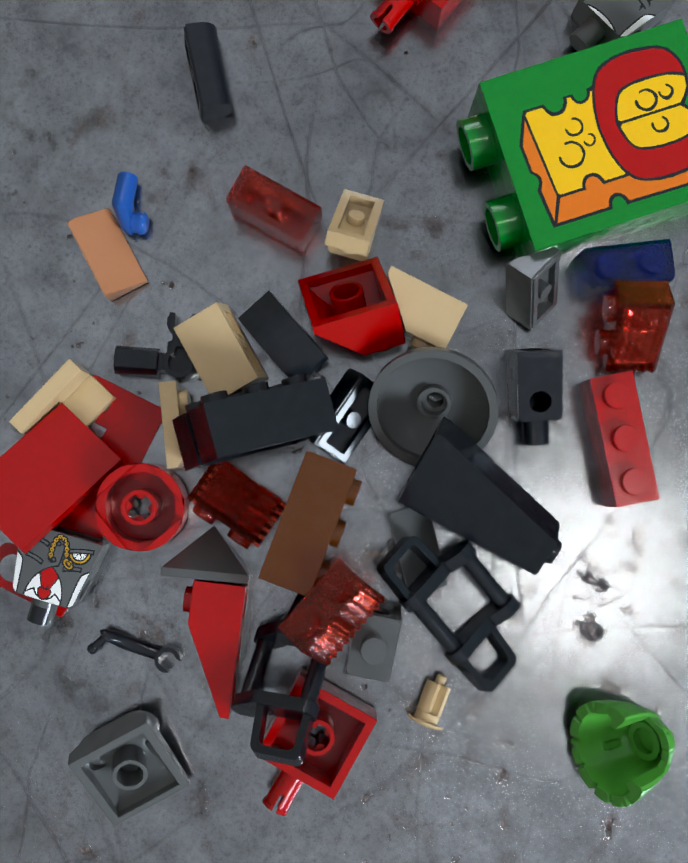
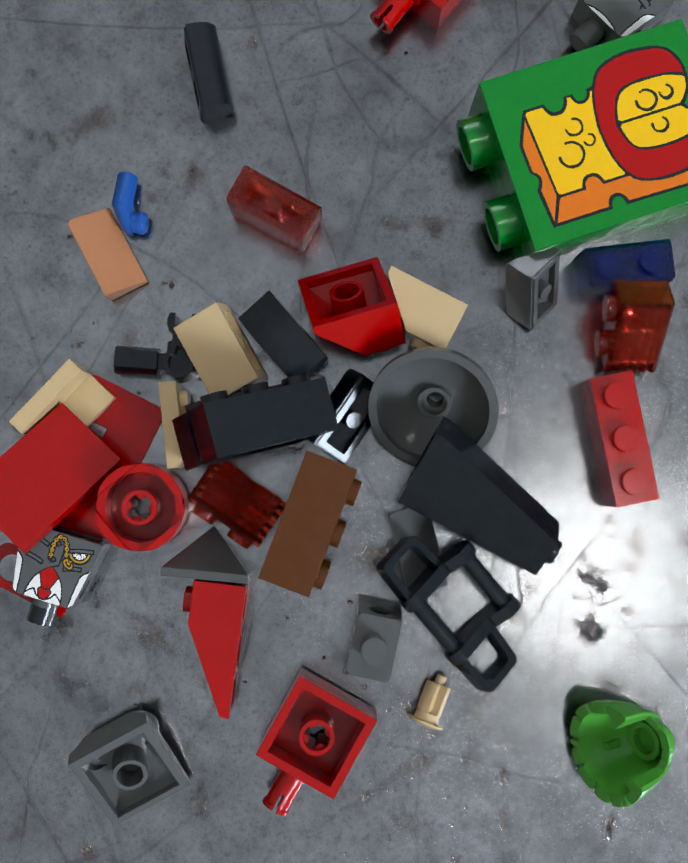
black piece [87,629,183,673] -> none
black bar [231,590,347,766] -> none
clear red brick [278,558,385,665] -> none
tan slope [324,189,384,261] -> none
black torso [505,347,563,446] -> none

